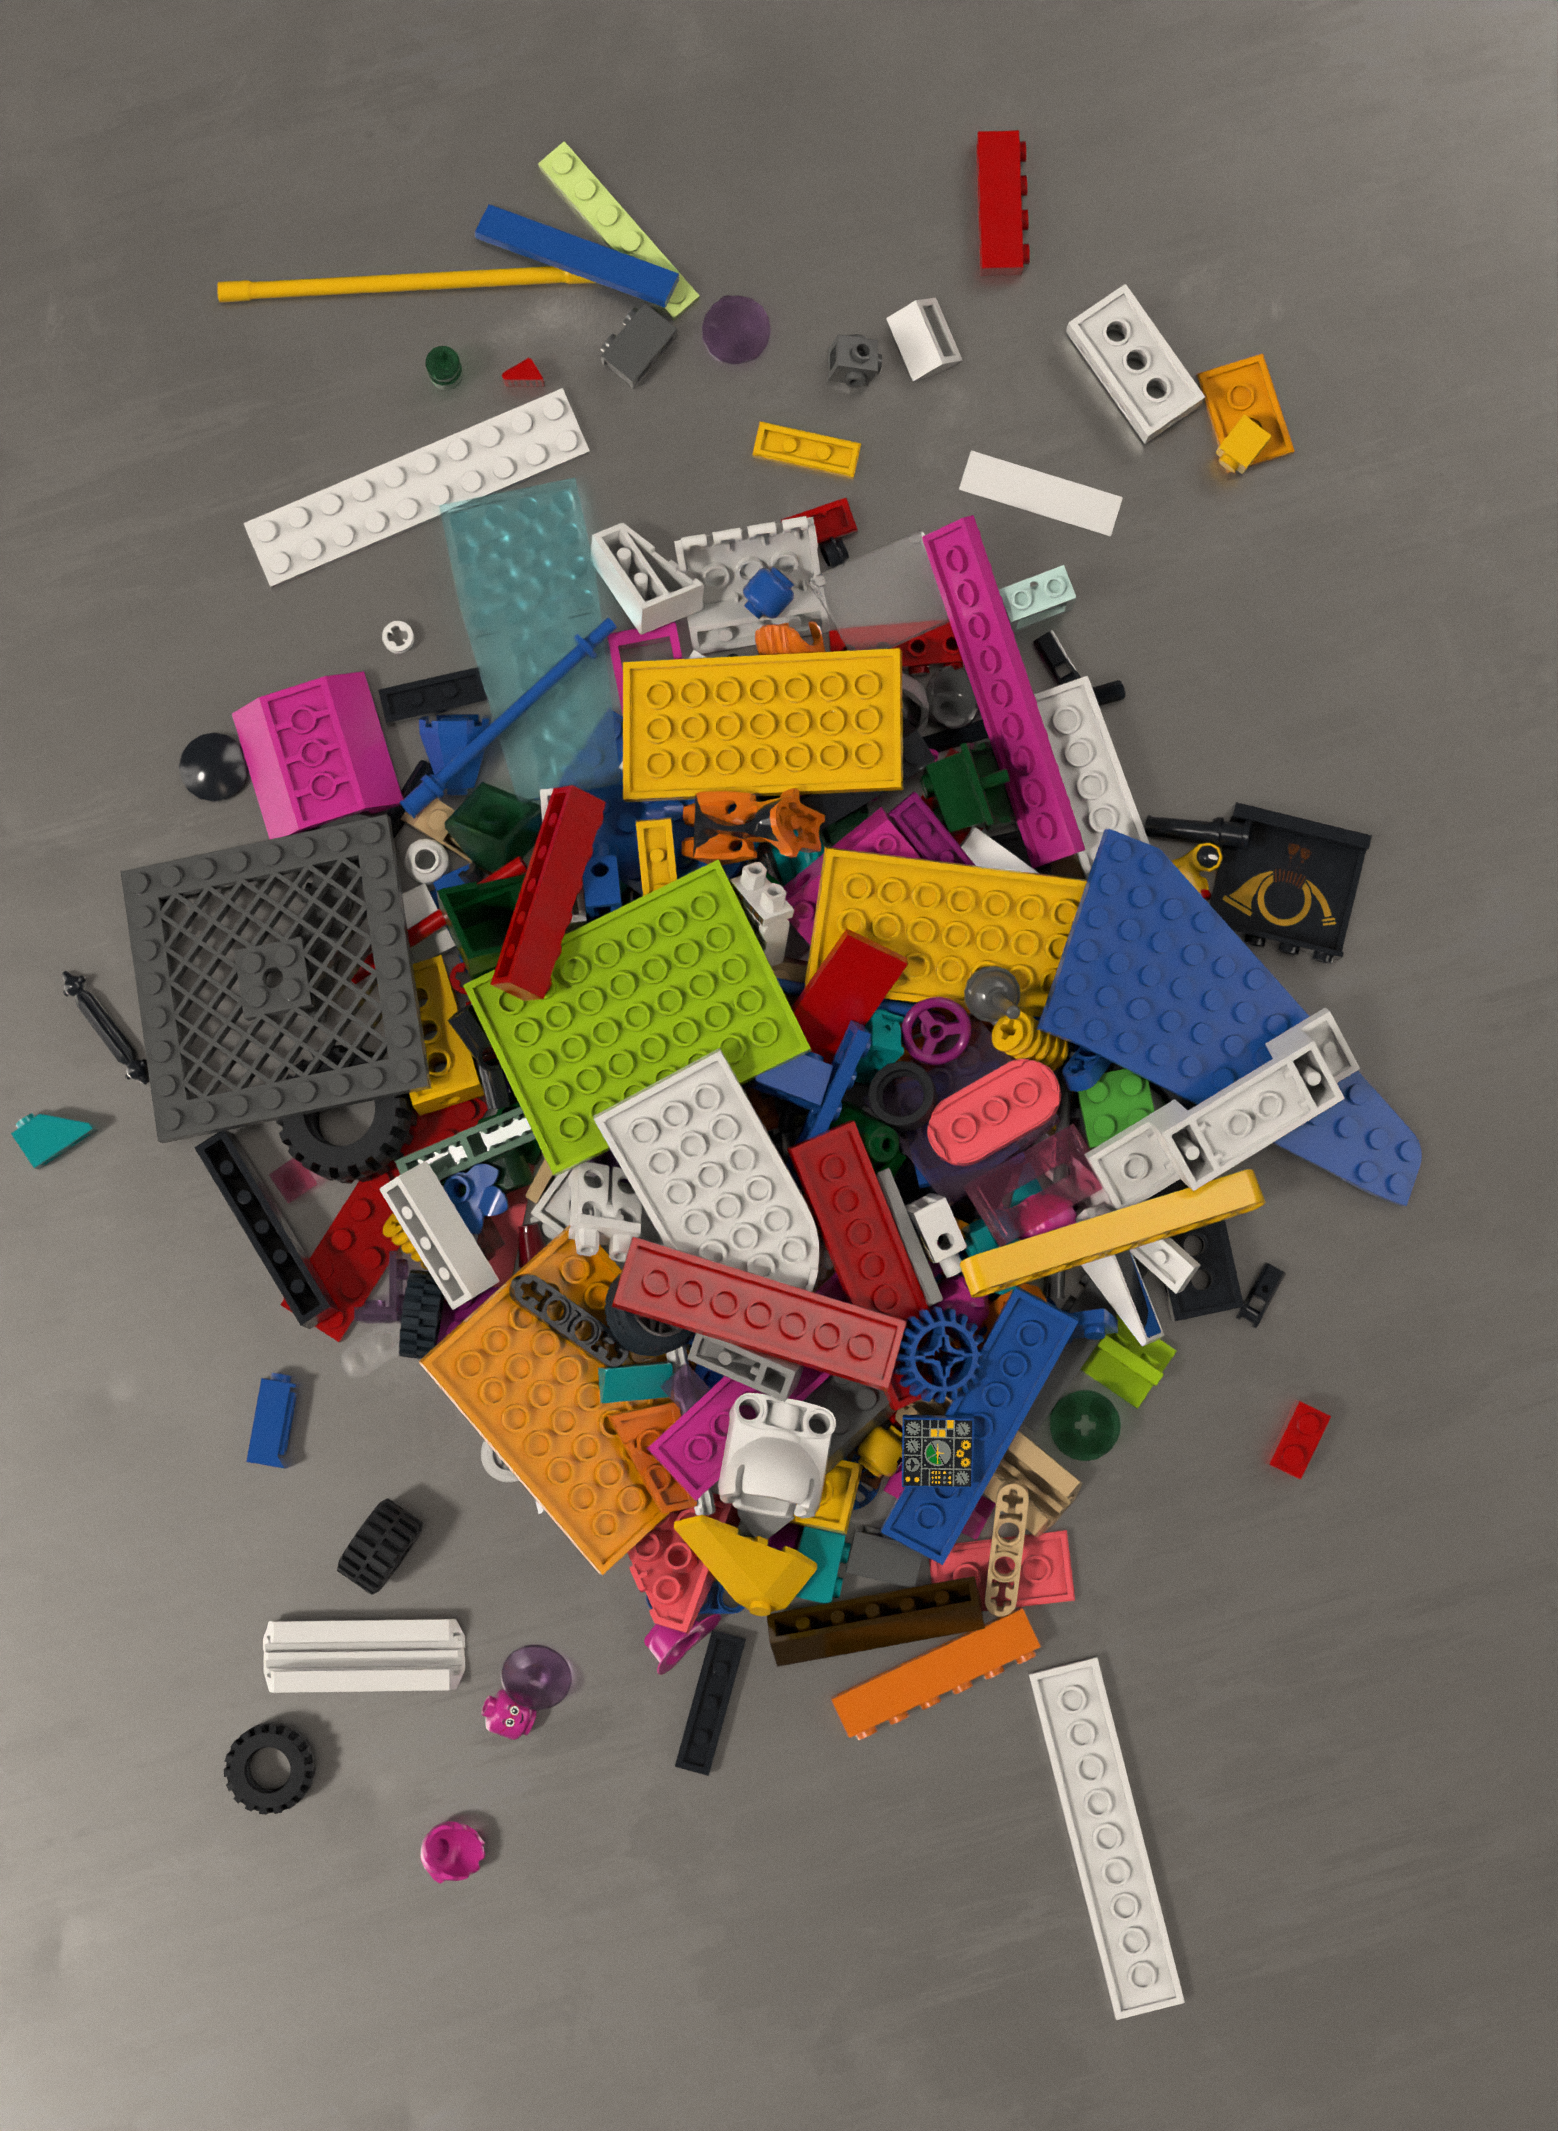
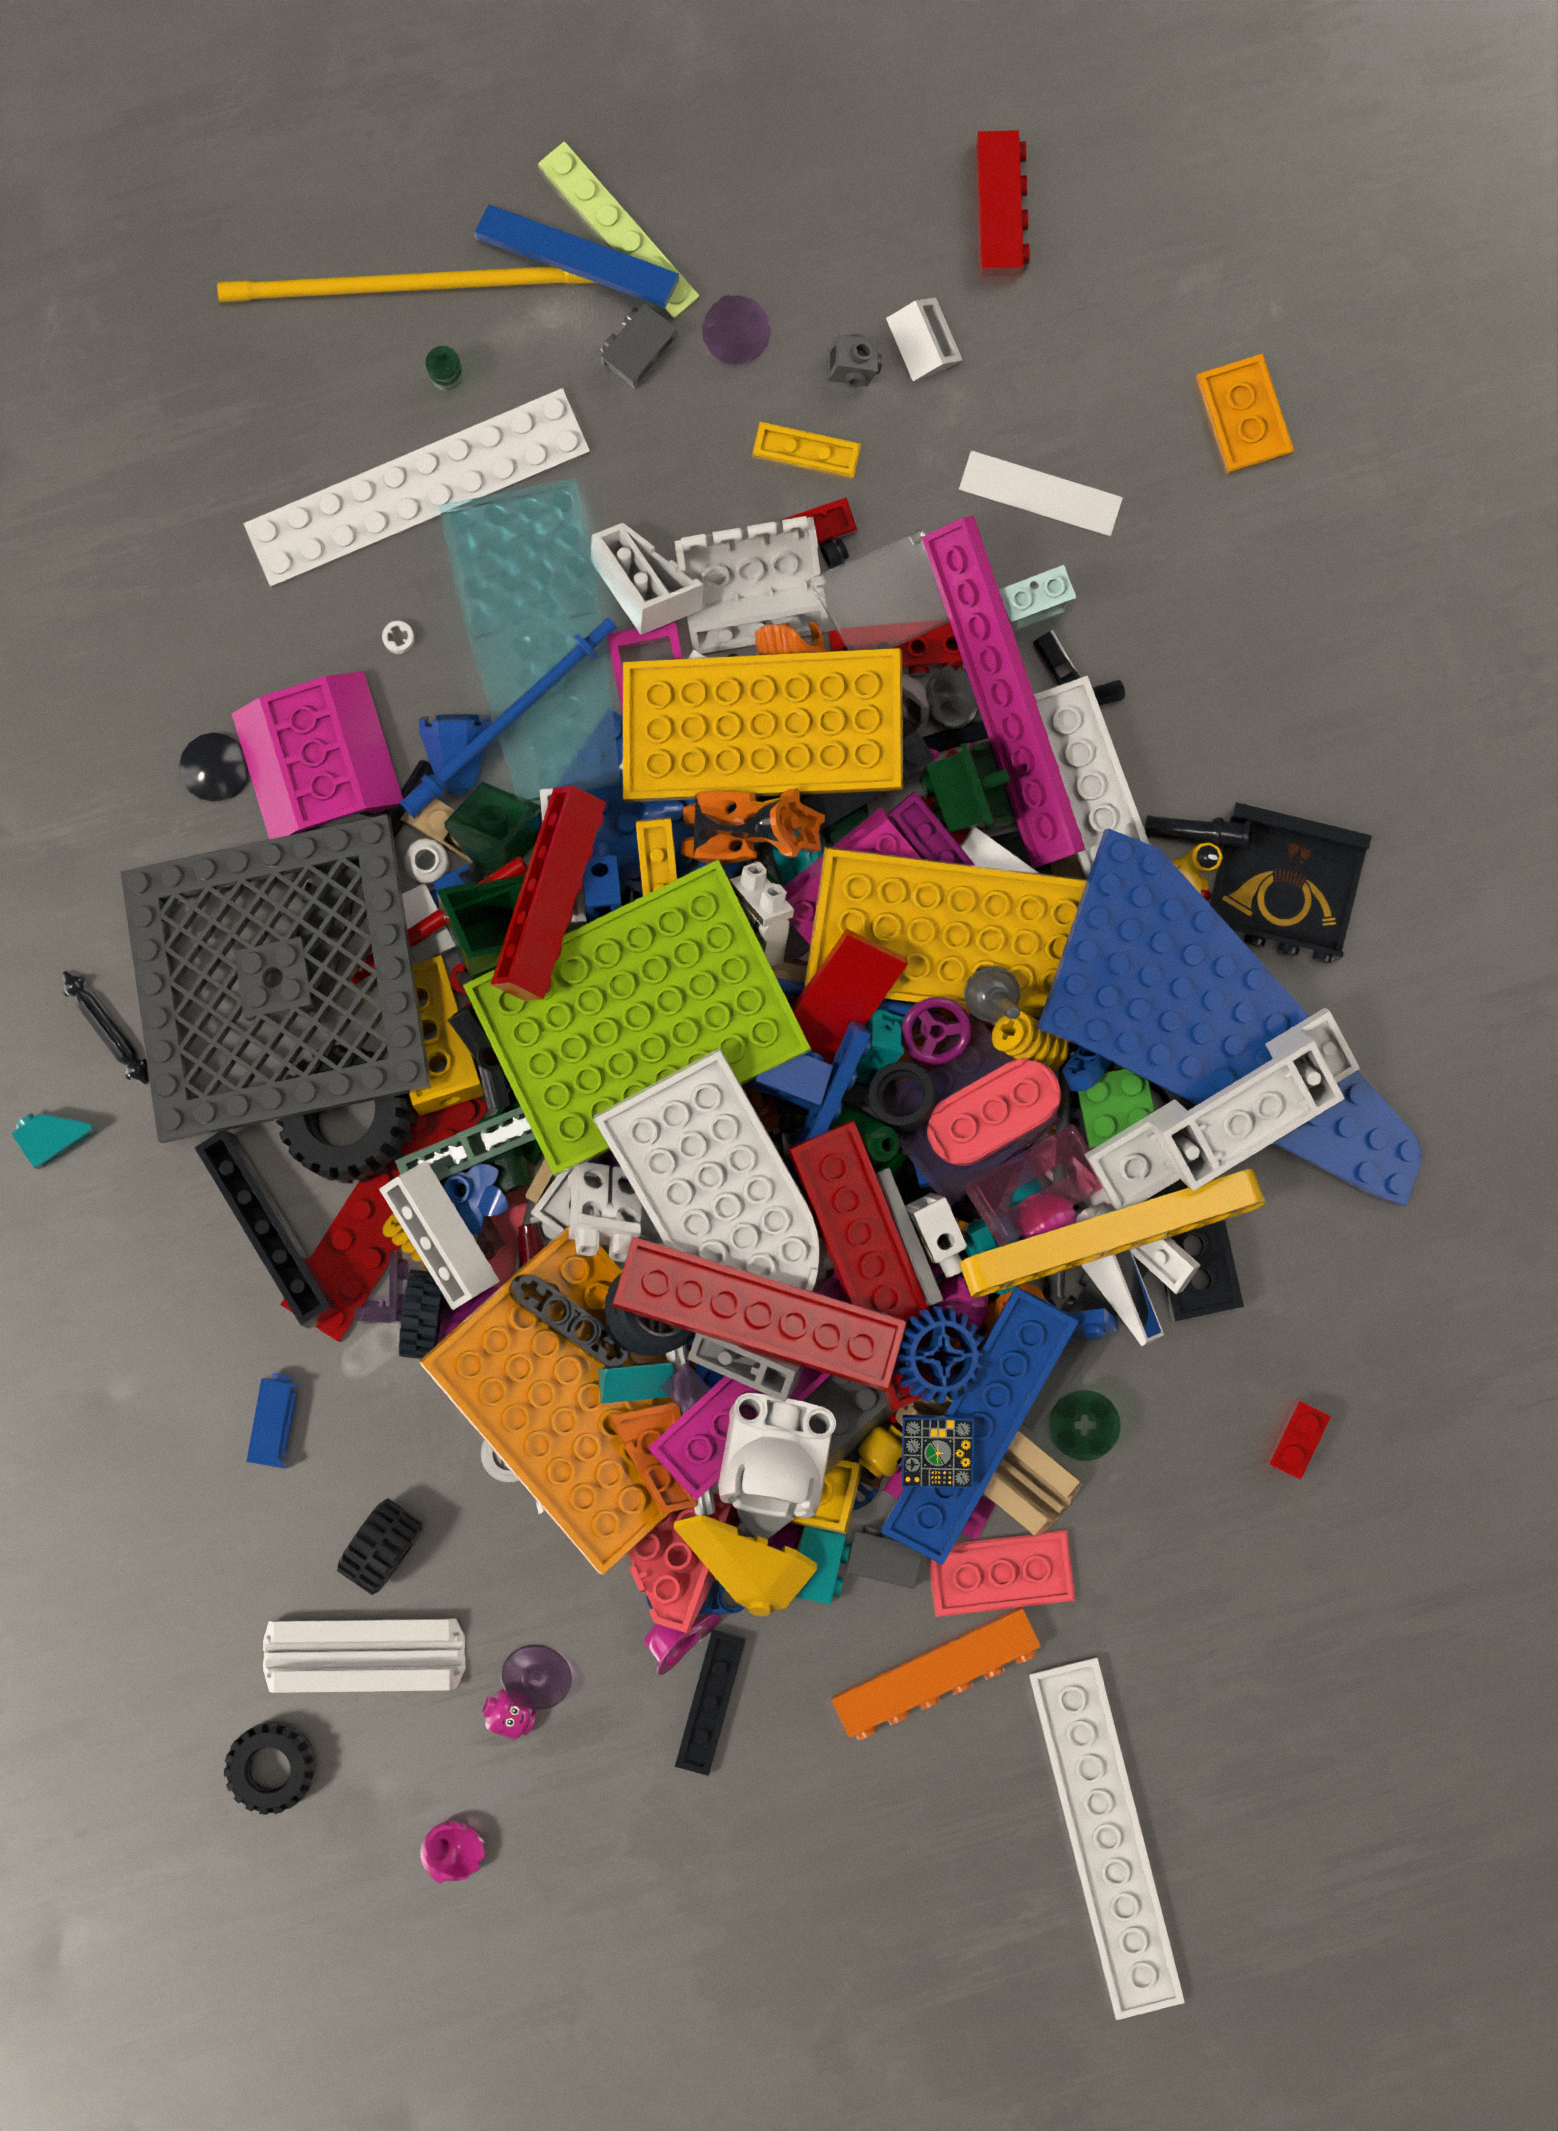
clear pink plate [269,1158,318,1204] -> none
black plate [378,667,489,725] -> none
red slope [501,358,545,387] -> none
blue head [743,567,794,619] -> none
dark brown brick [767,1576,985,1667] -> none
tan beam [985,1479,1029,1617] -> none
white brick [1066,284,1205,444] -> none
lime bracket [1080,1315,1177,1409] -> none
yellow brick [1215,414,1272,475] -> none
black bar [1236,1262,1286,1329] -> none

